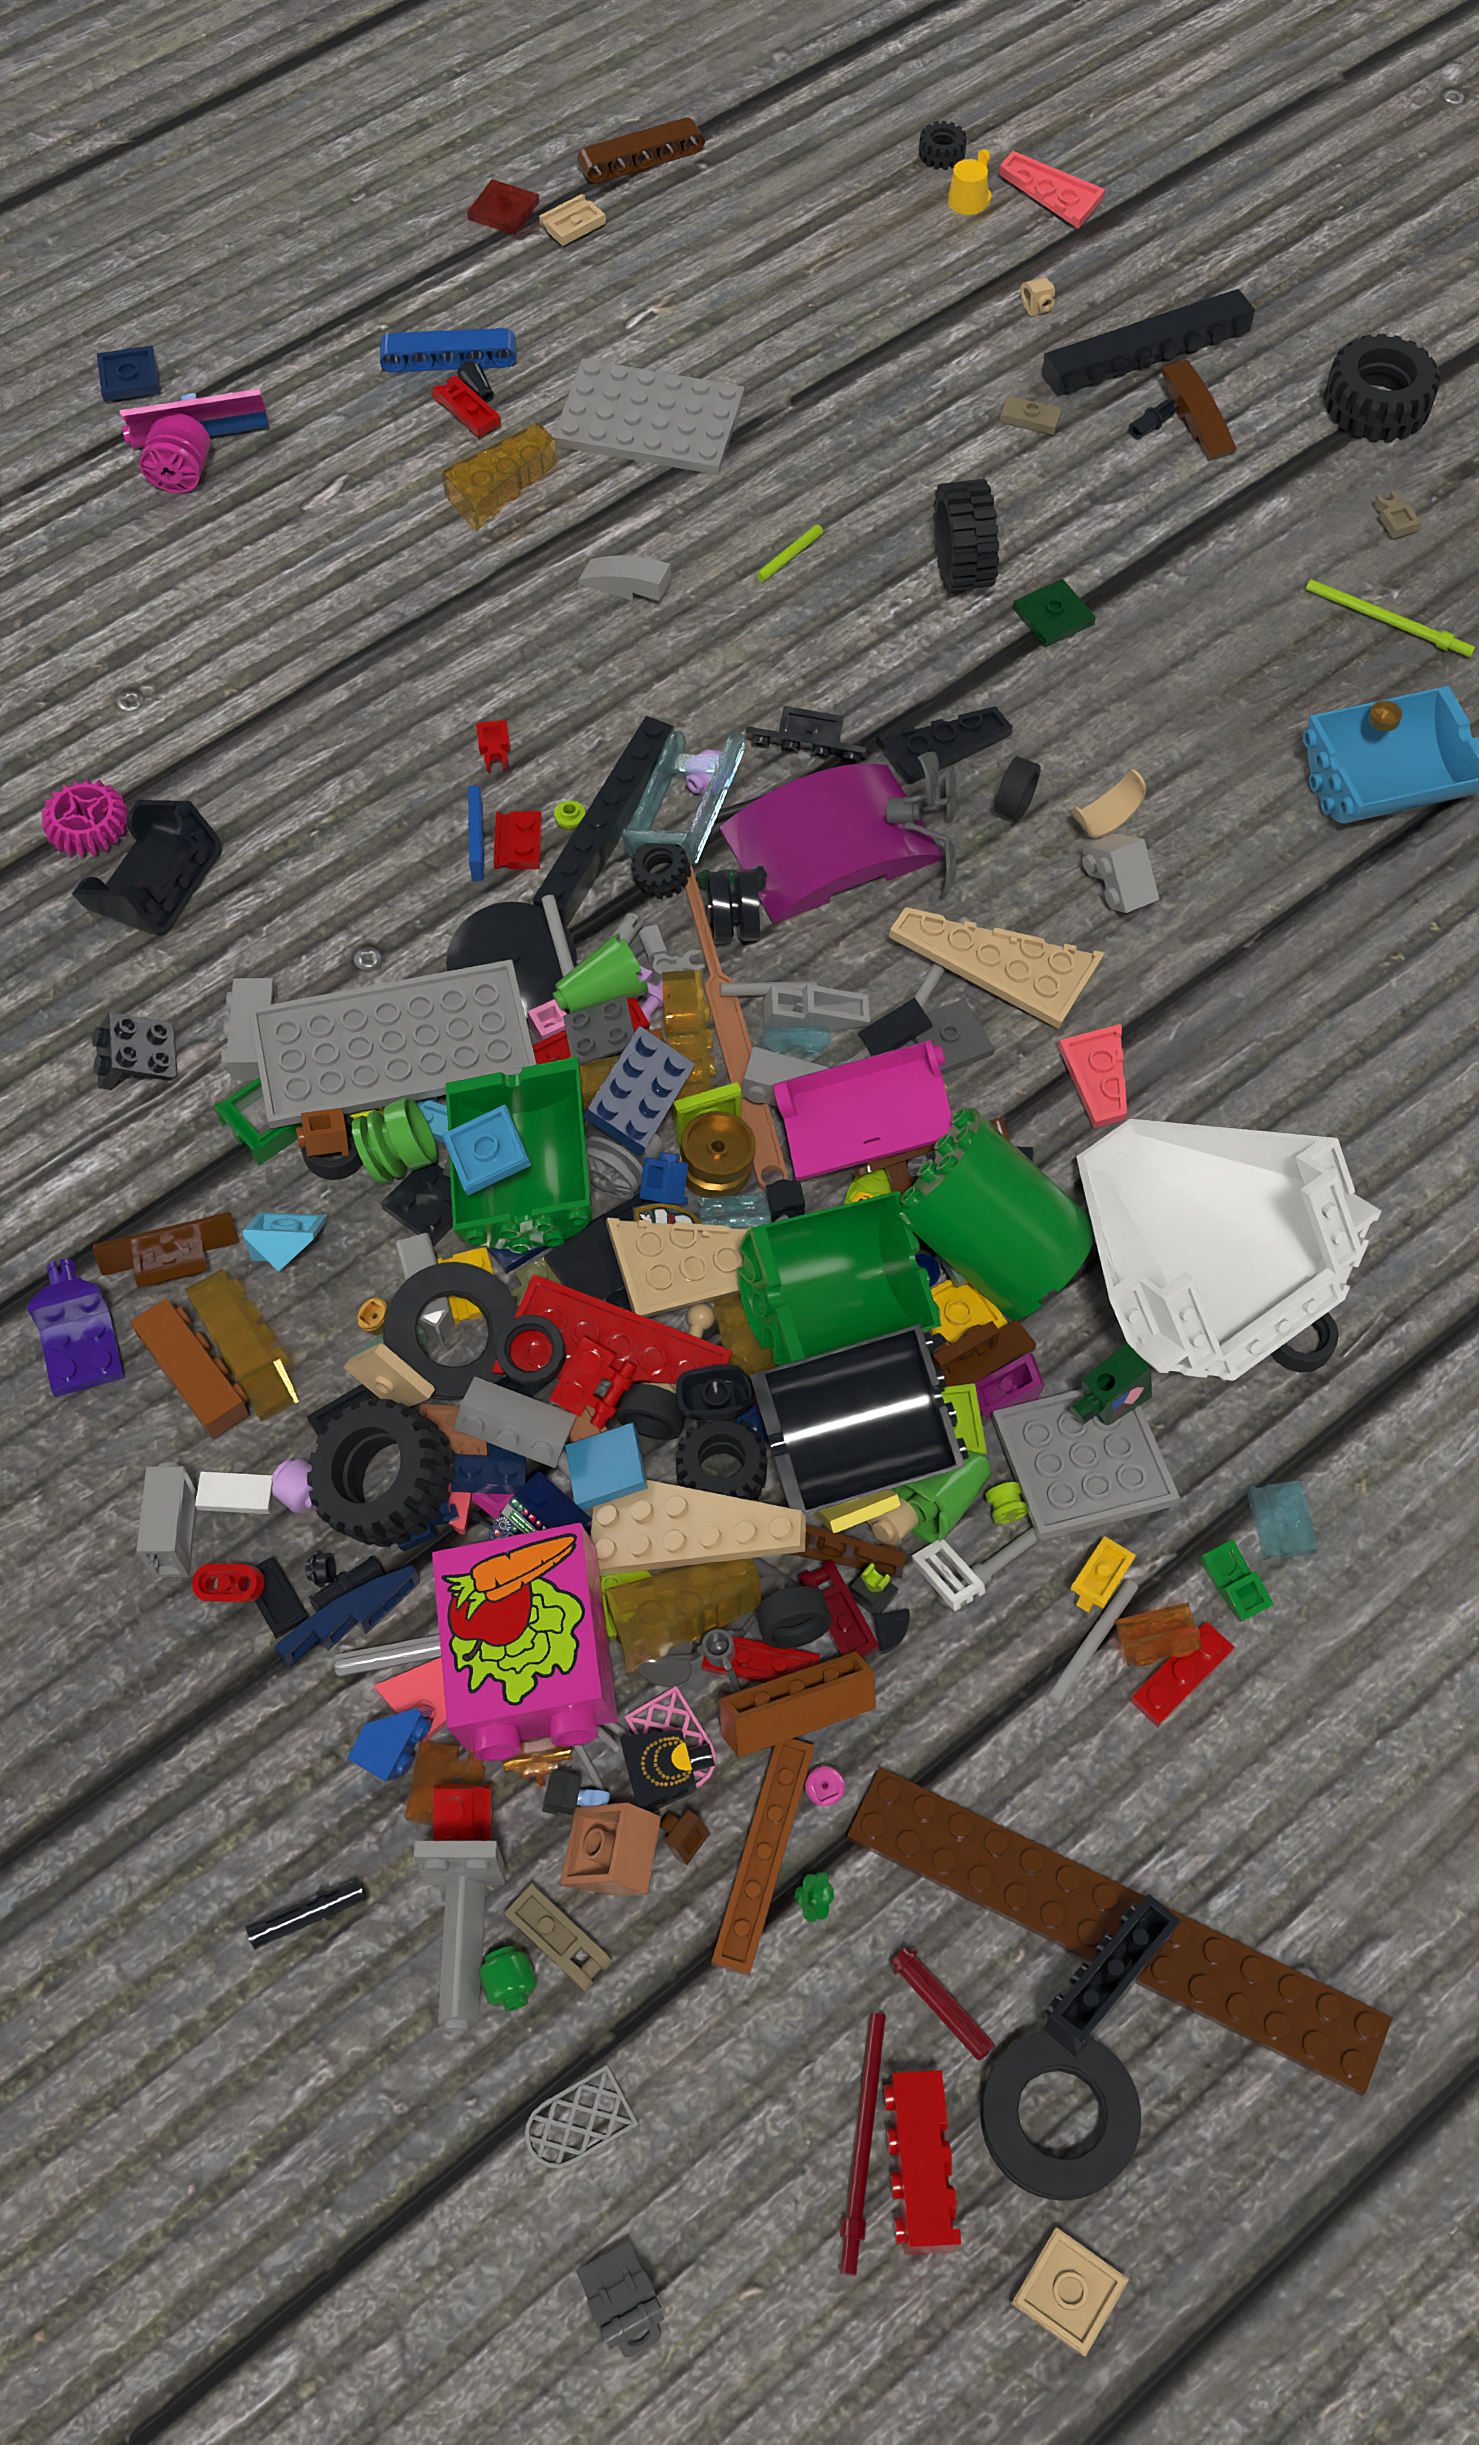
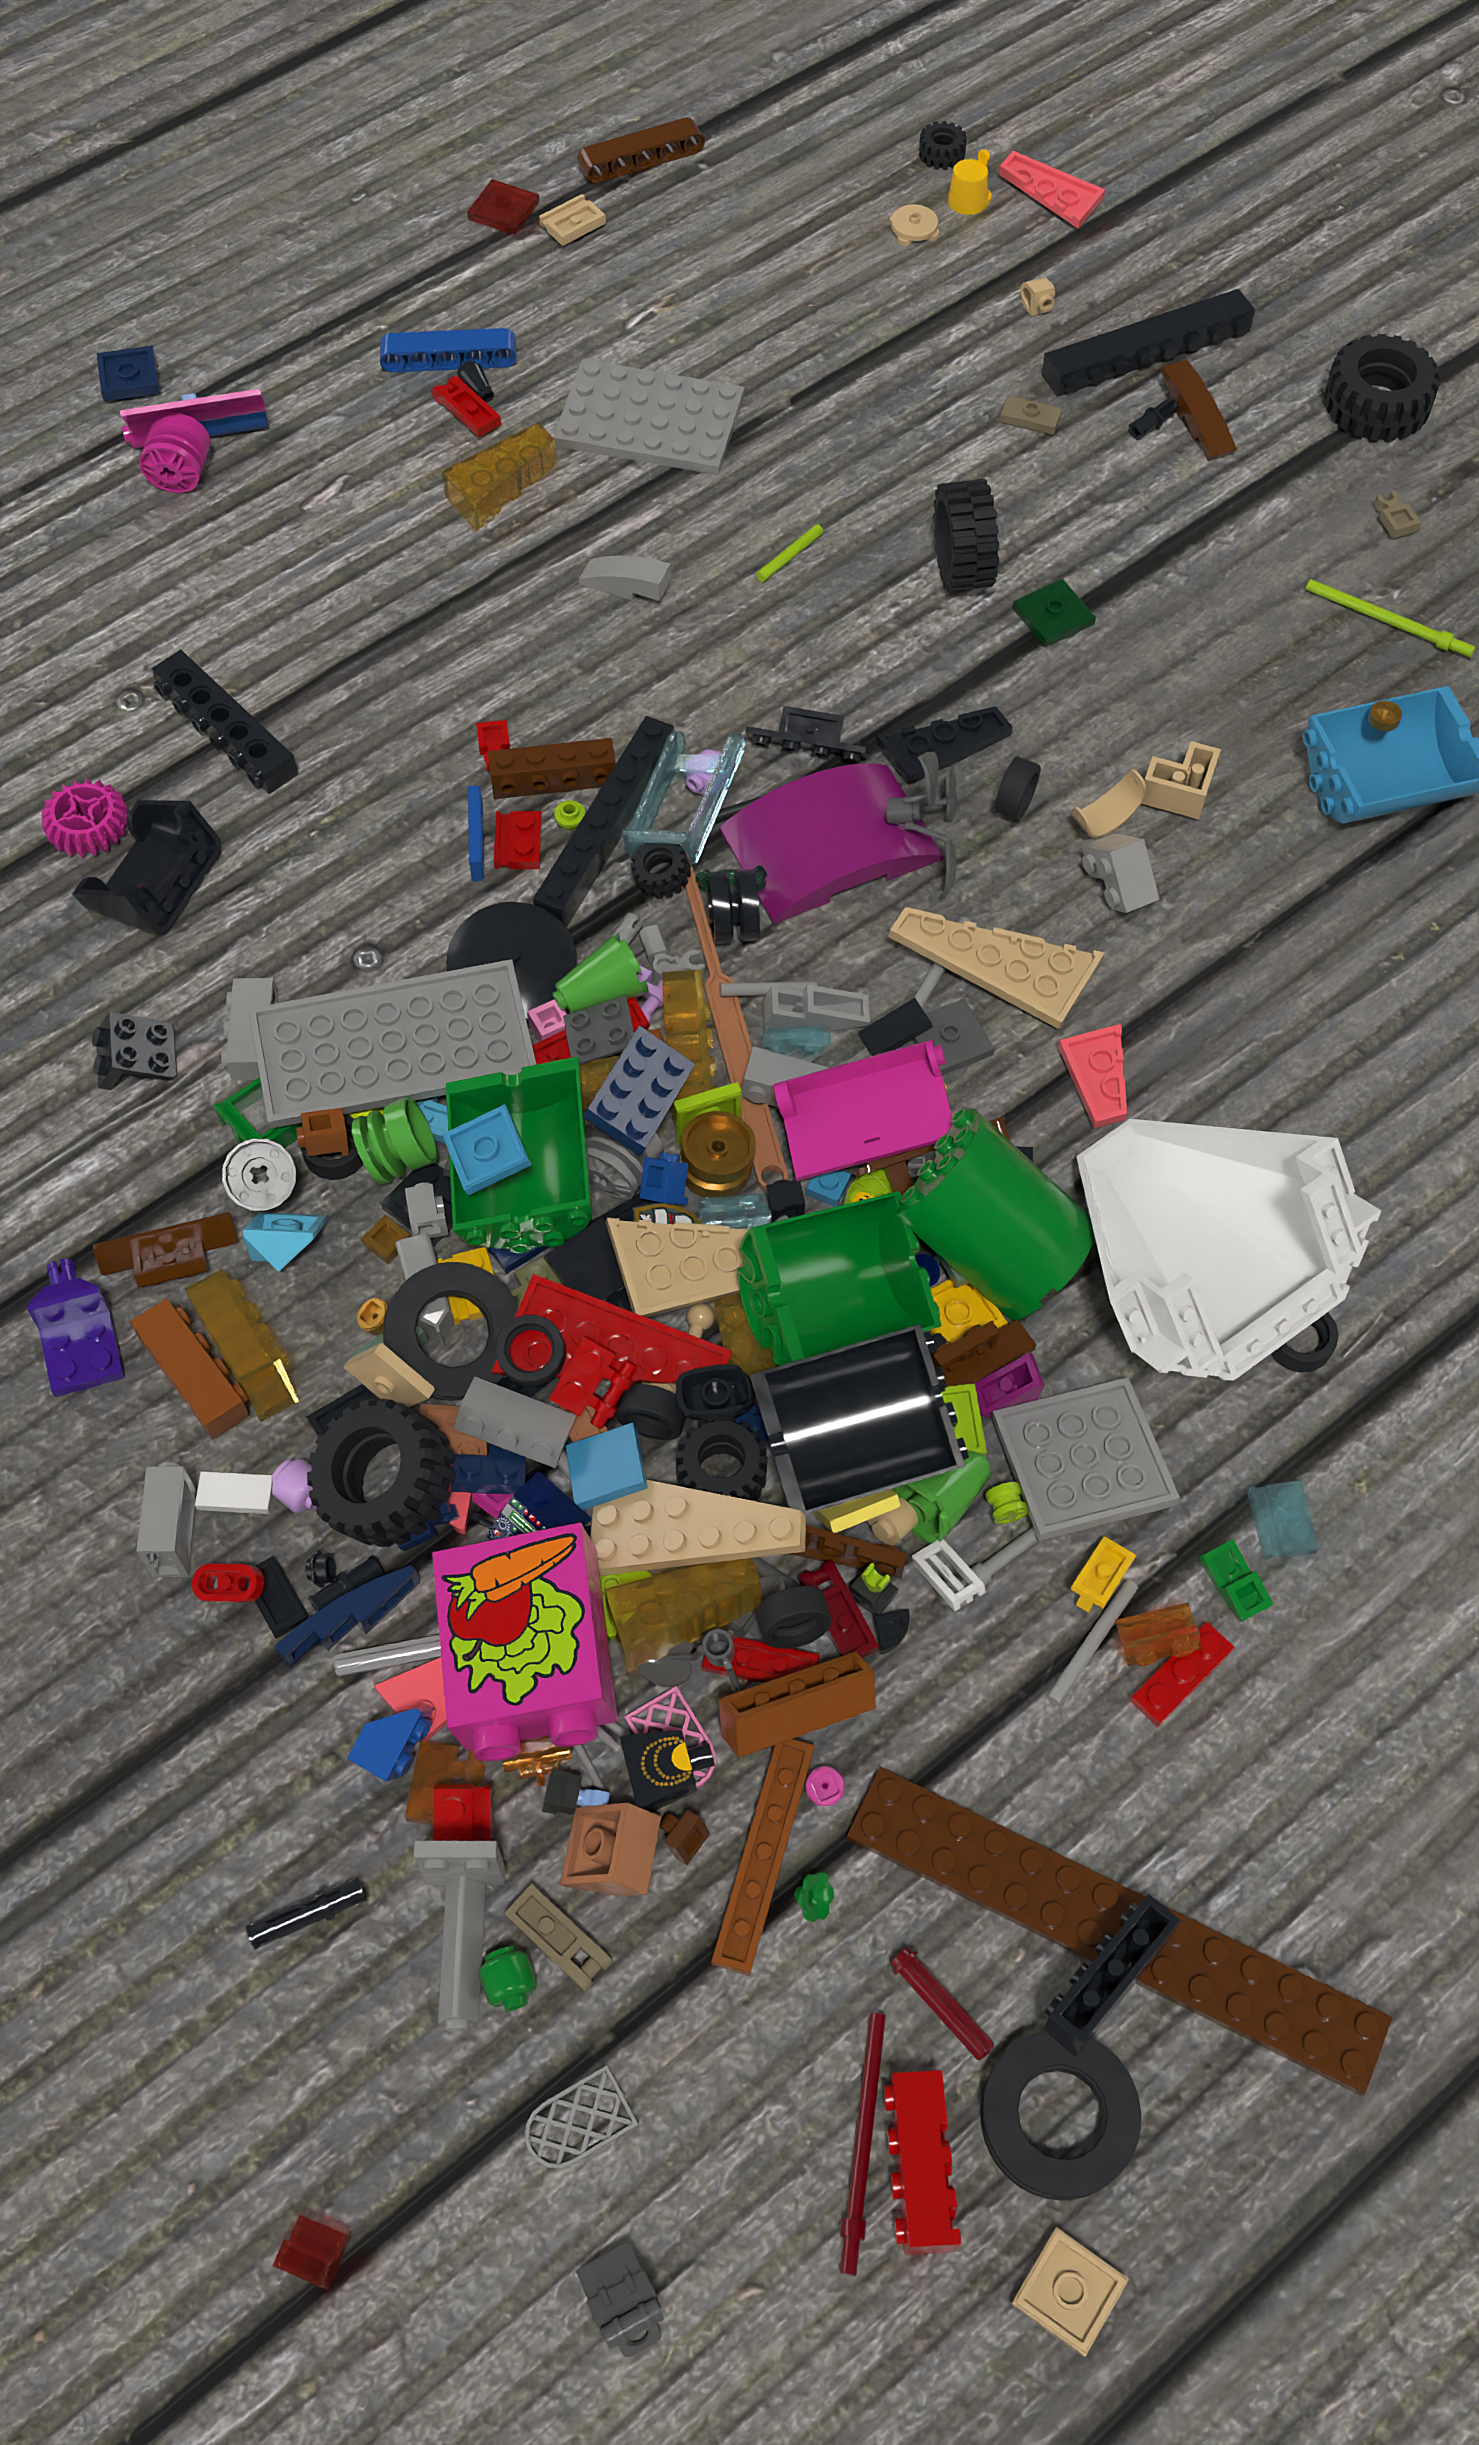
light grey bar [541,895,574,977] -> none
dark green torso [1070,1343,1152,1425] -> none
none -> black brick [151,649,298,795]
none -> light grey wheel [222,1139,296,1211]
none -> clear red piece [272,2215,351,2291]
none -> pearl gold plate [361,1215,411,1264]
none -> light grey brick [405,1183,449,1238]
none -> reddish brown brick [488,738,616,799]
none -> dark azure plate [806,1170,851,1207]
none -> tan piece [889,204,939,246]
none -> tan brick [1142,741,1221,819]

